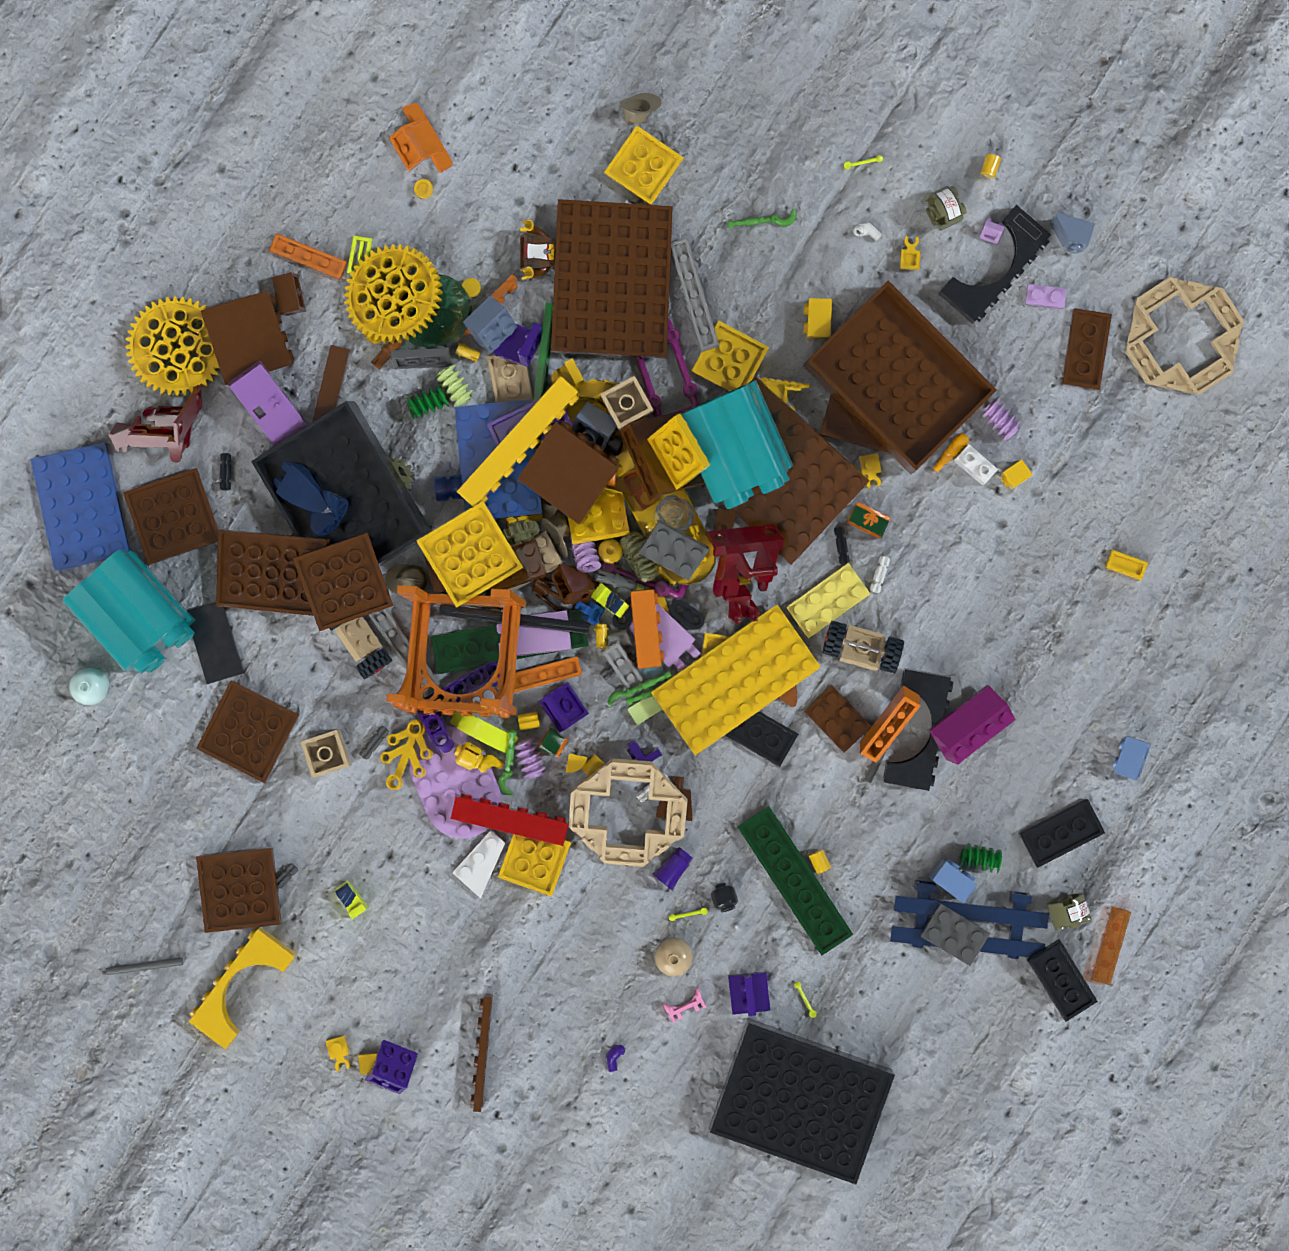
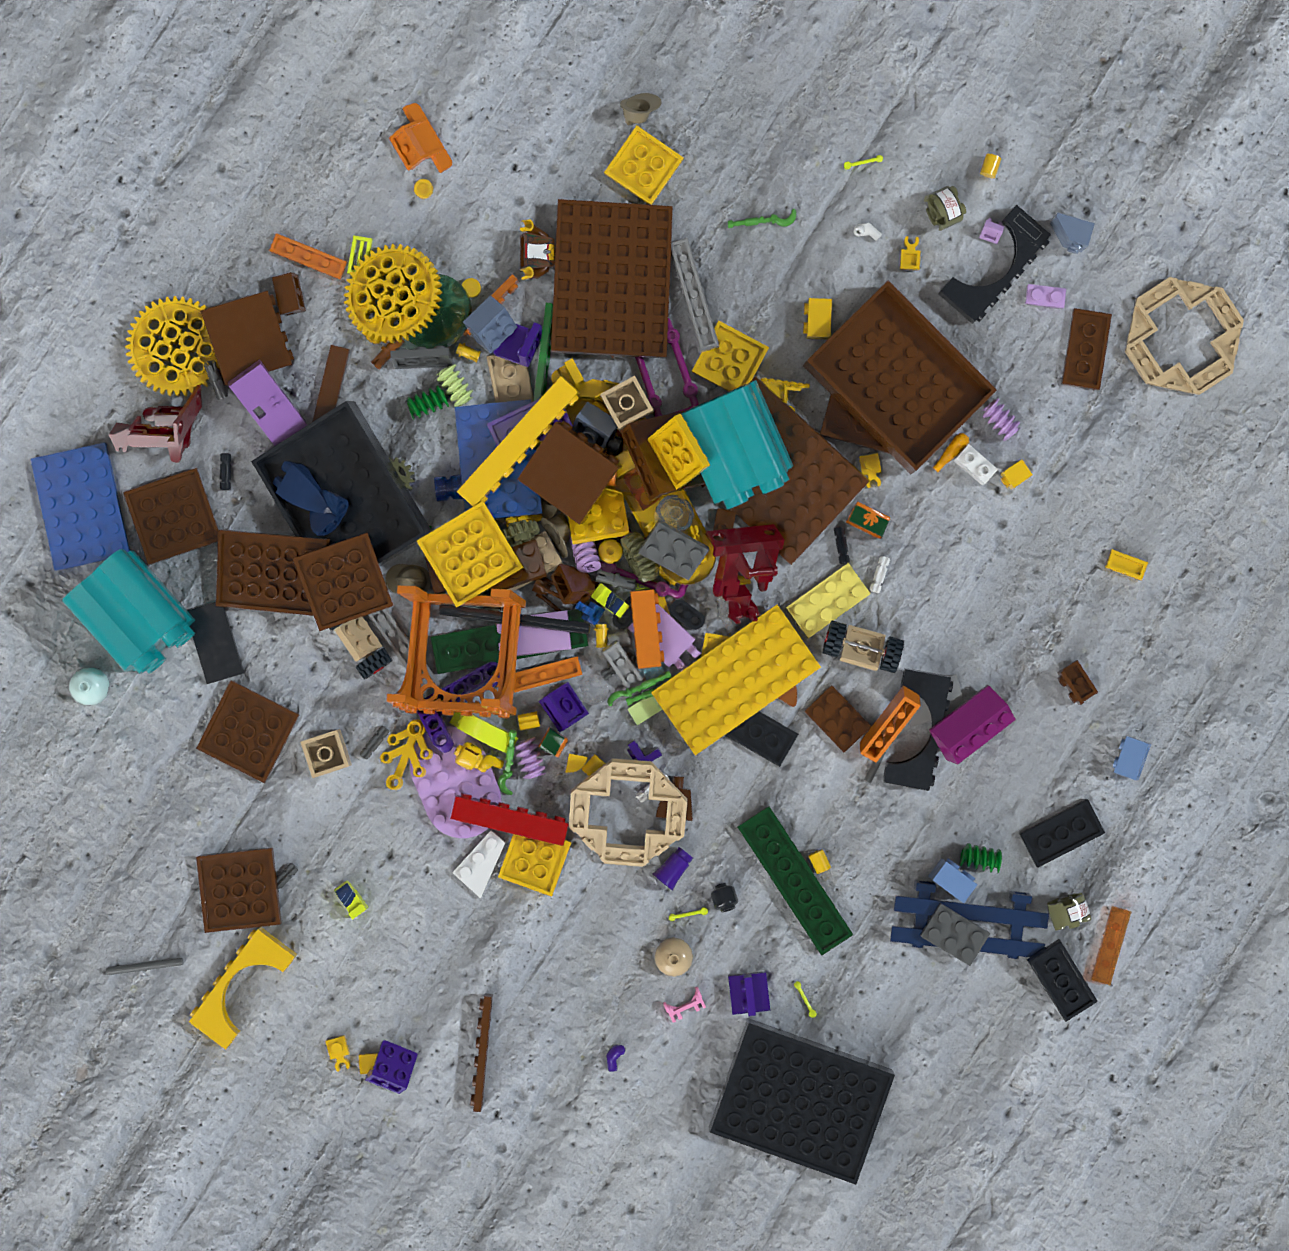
none -> dark grey pin [203,360,228,400]
none -> reddish brown bracket [1057,660,1098,705]

